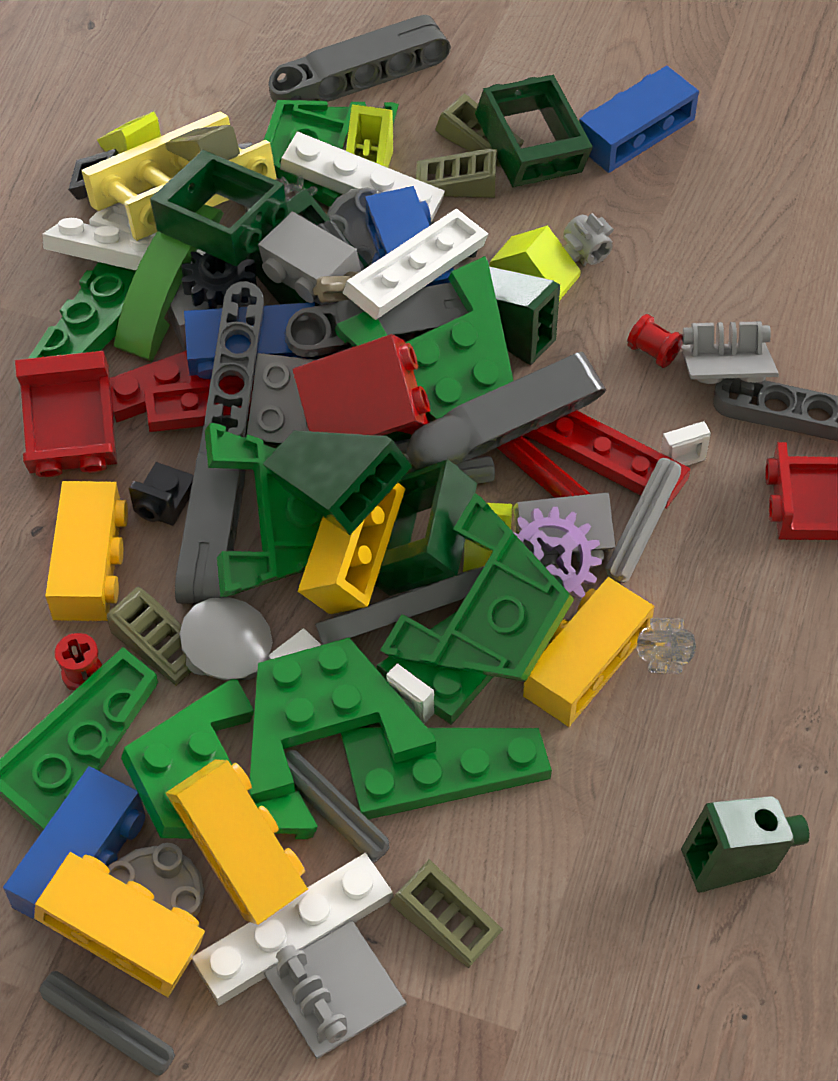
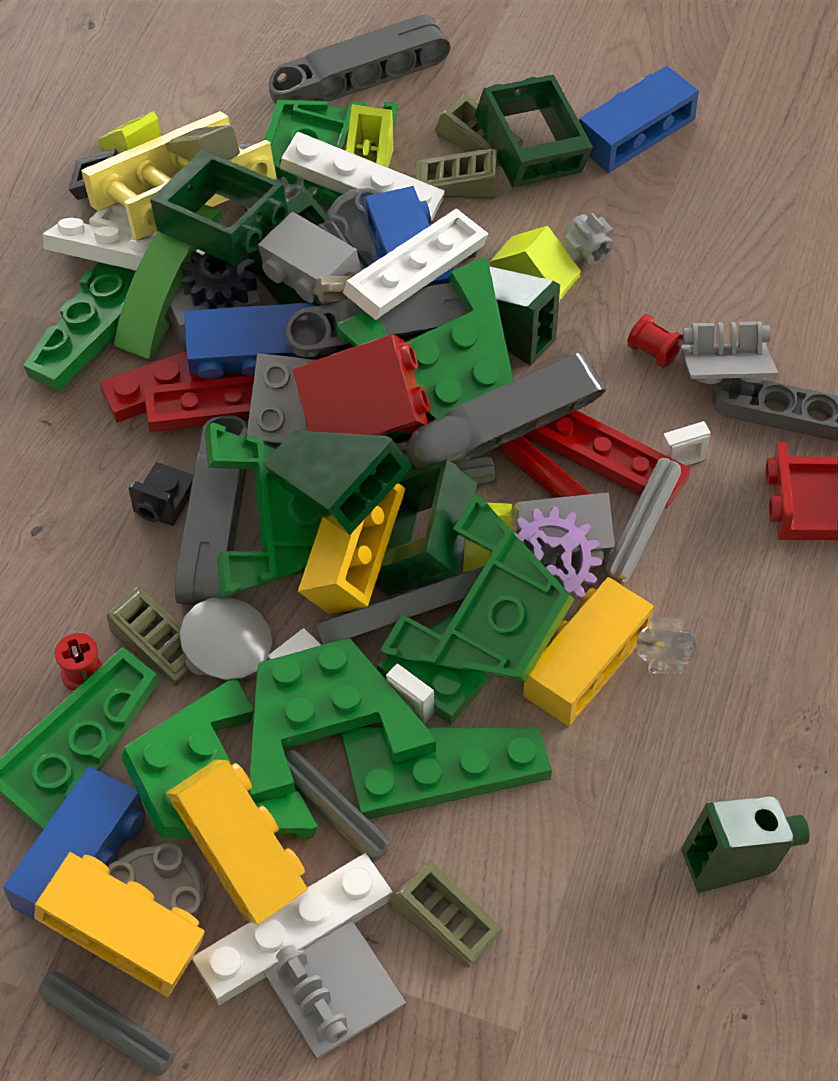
red panel [15,351,117,477] -> none
yellow brick [45,481,128,621] -> none
dark grey beam [205,281,264,437] -> none

